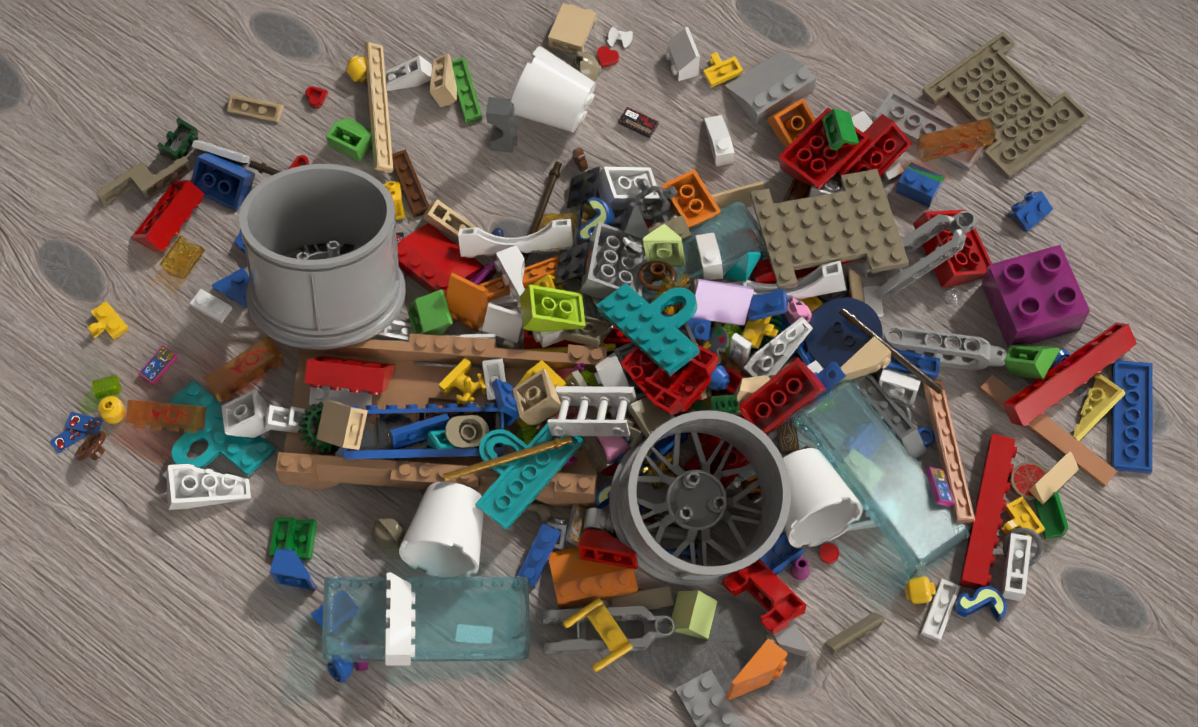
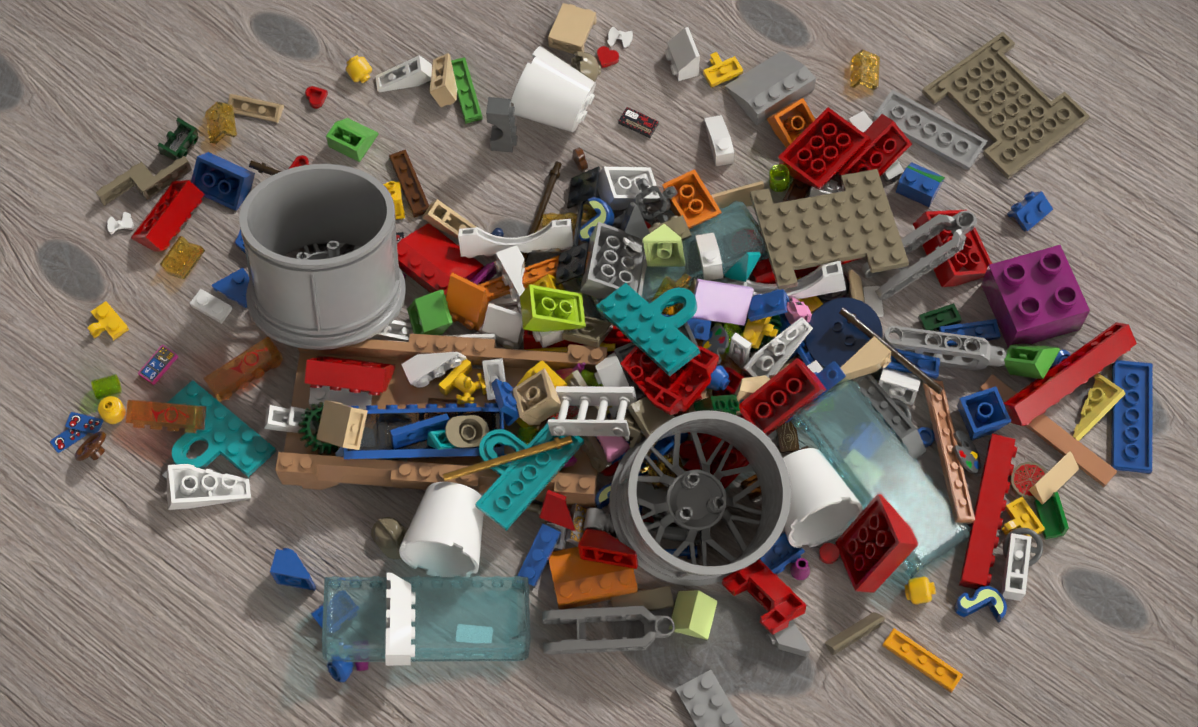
white tile [192,140,250,163] -> none
white slope [221,390,270,438] -> none
green slope [269,517,317,560] -> none
tan tile [364,42,393,173] -> none
yellow plate [563,598,633,672] -> none
reddish brown piece [638,260,676,292] -> none
orange slope [725,638,788,701] -> none
green panel [822,108,859,151] -> none
clear orange brick [917,118,996,162] -> none
white tile [920,579,961,642] -> none
tile [925,467,955,507] -> none
clear tile [942,288,963,308] -> none
none -> white piece [107,212,134,235]
none -> clear yellow bracket [205,101,237,144]
none -> white slope [401,352,467,388]
none -> red slope [539,490,576,532]
none -> red tile [679,441,696,461]
none -> clear neon green piece [769,164,789,192]
none -> red slope [835,494,919,593]
none -> clear yellow bracket [850,49,880,90]
none -> light orange tile [882,628,963,693]
none -> dark green plate [918,303,962,331]
none -> blue plate [939,319,1000,346]
none -> dark grey piece [953,431,981,474]
none -> blue slope [957,386,1011,441]

